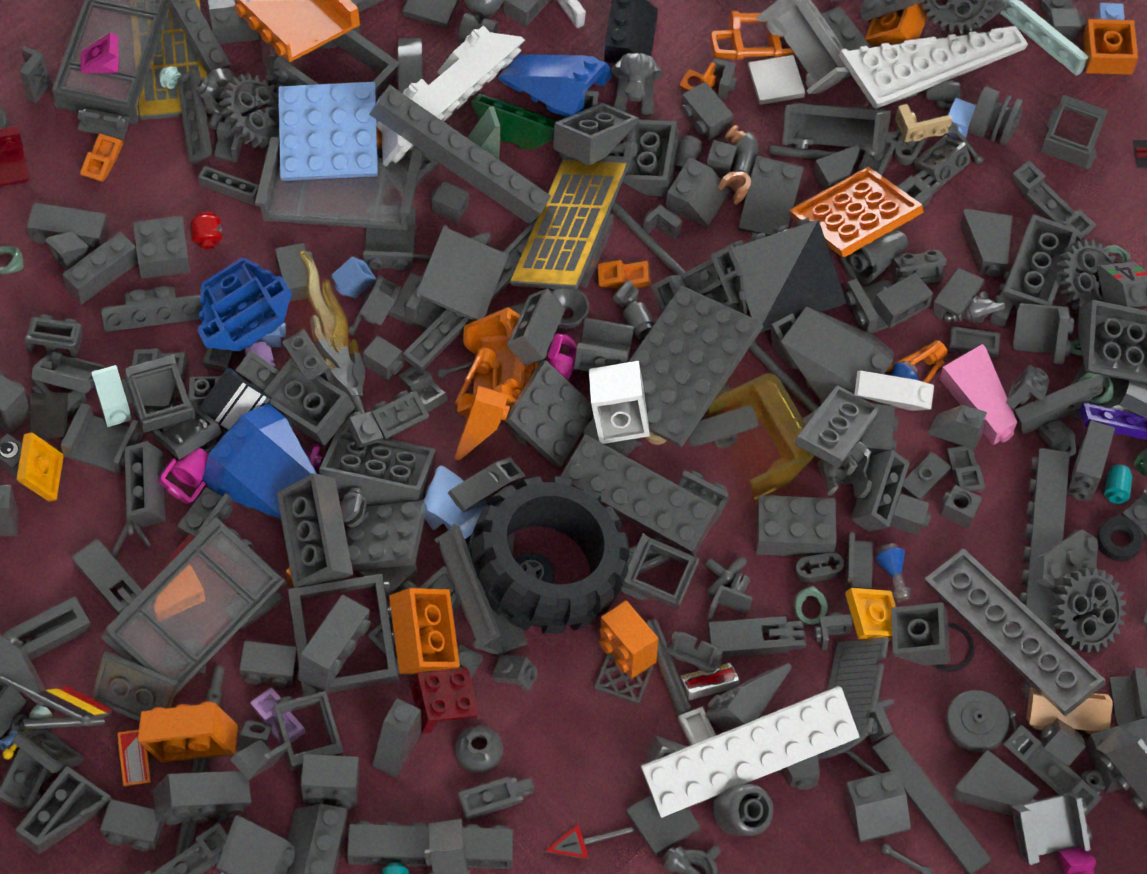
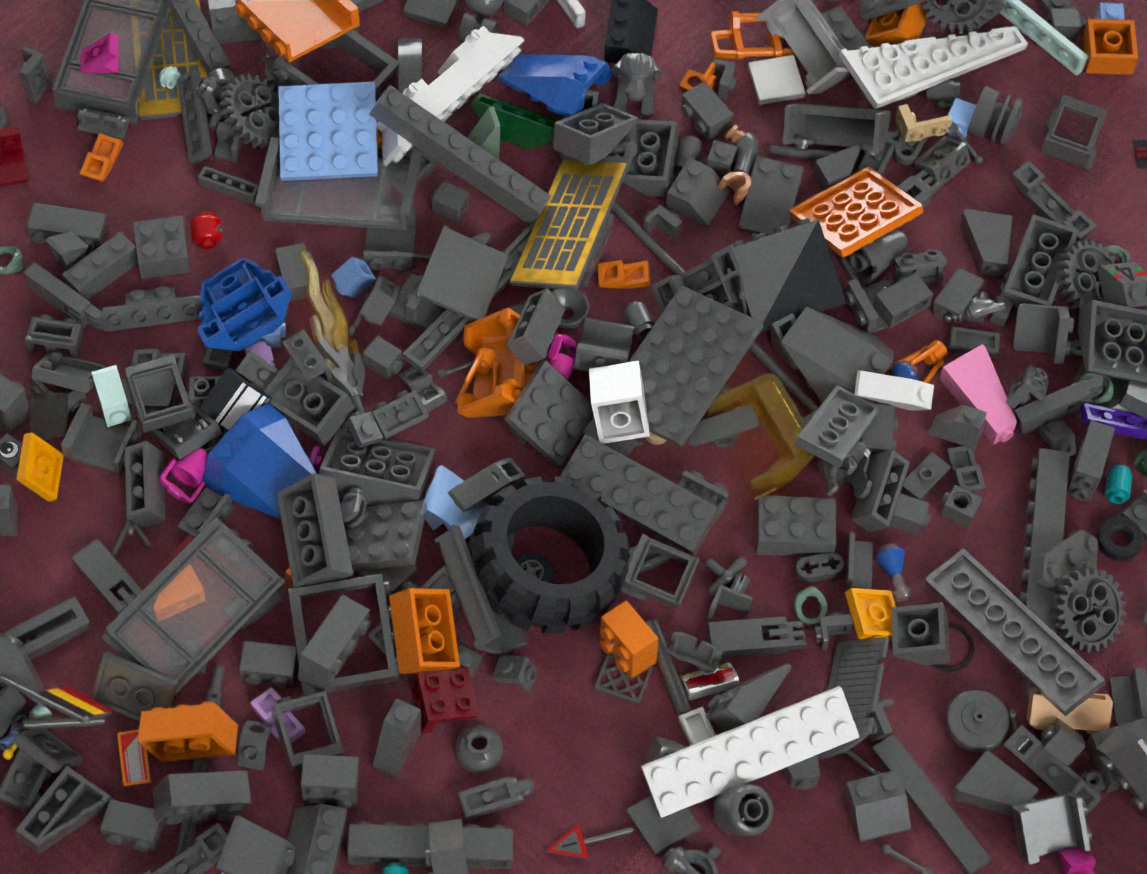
dark grey panel [231,740,291,780] -> none
orange slope [454,386,510,461] -> none
dark grey plate [613,280,639,308] -> none
none -> dark grey hinge [24,262,104,331]

